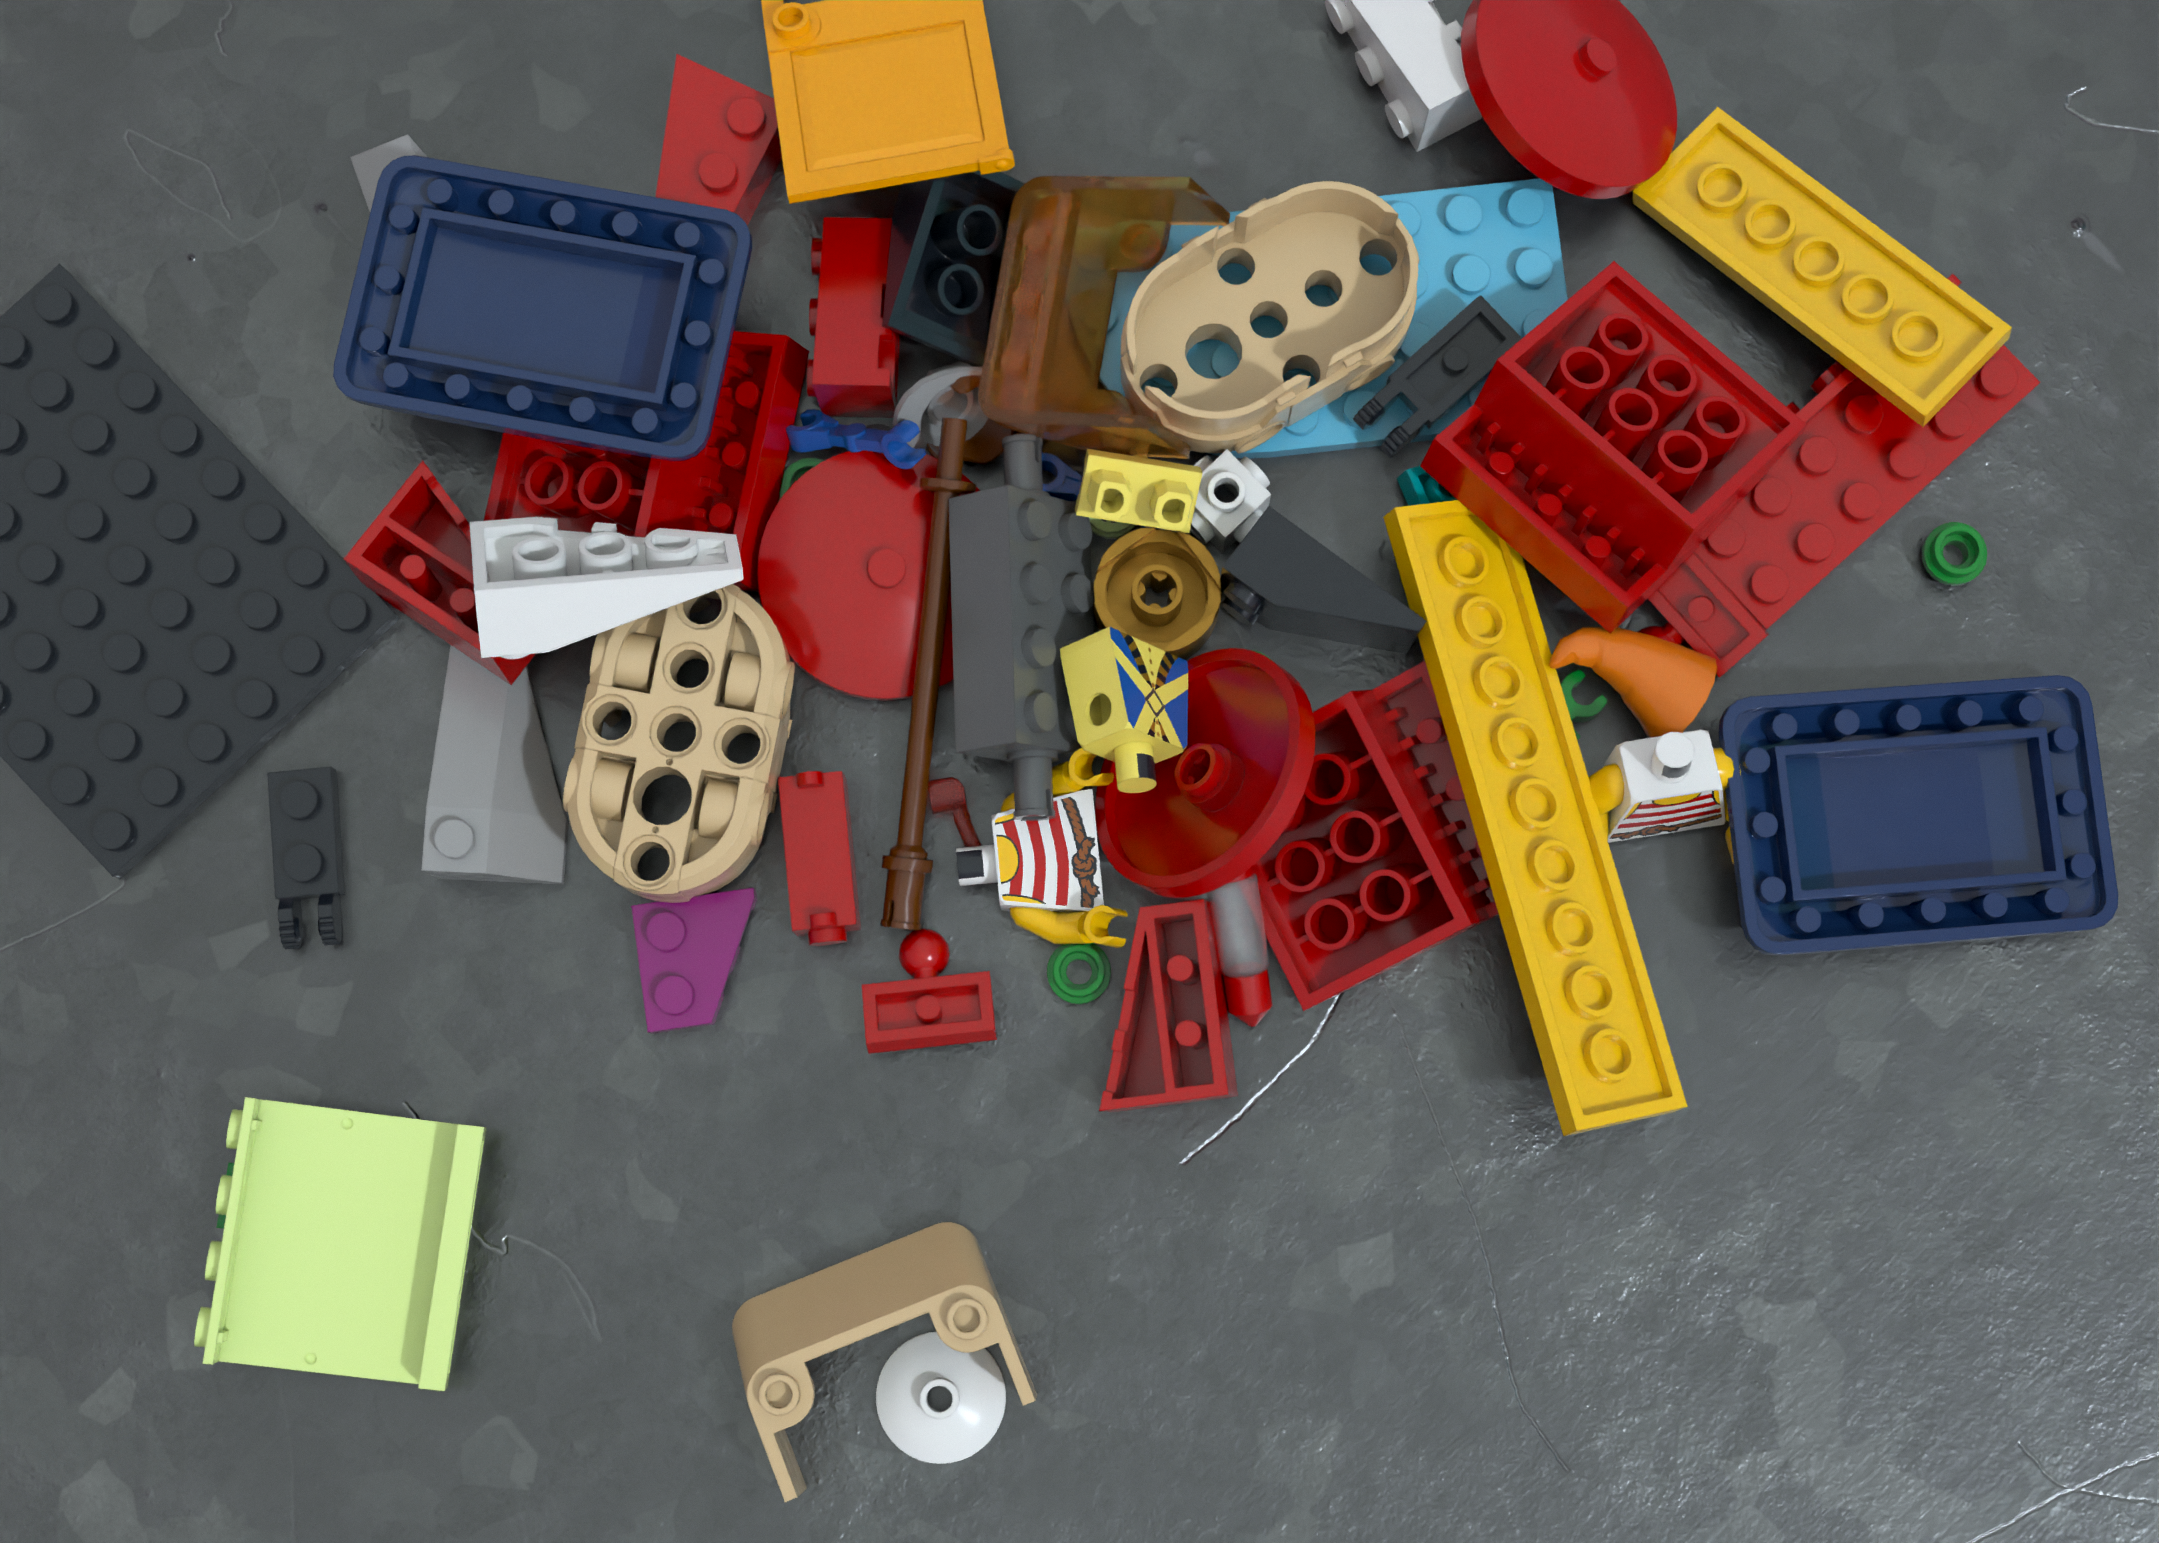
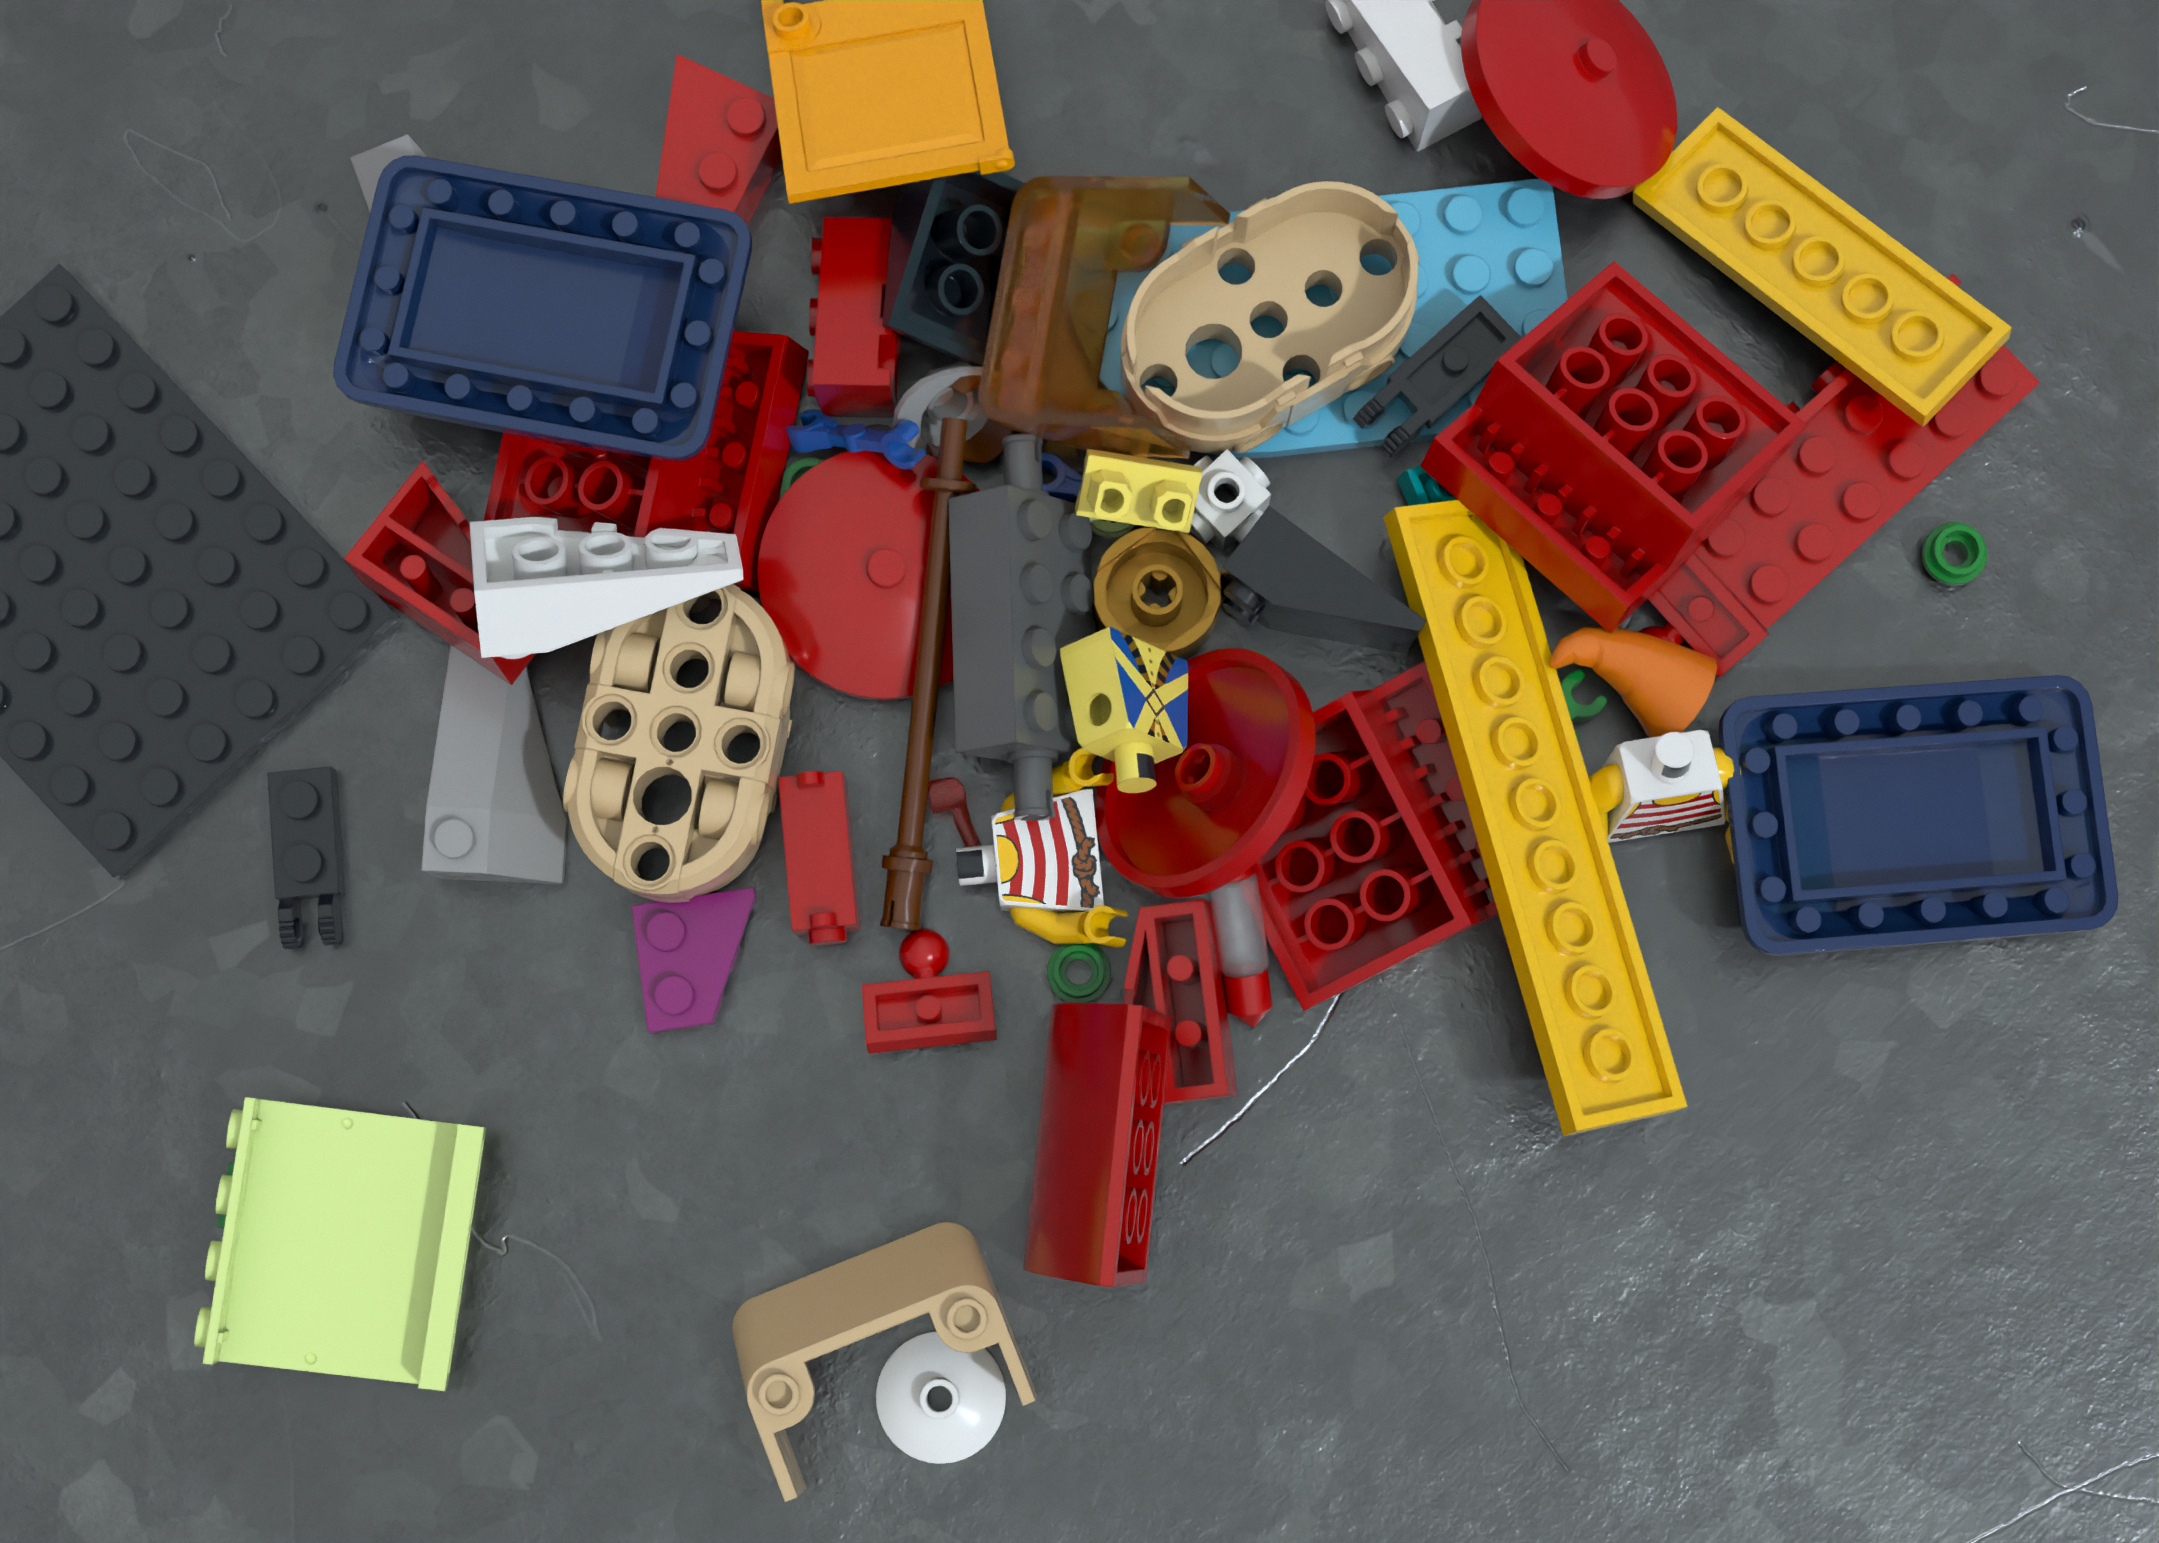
none -> red slope [1023,1003,1173,1287]

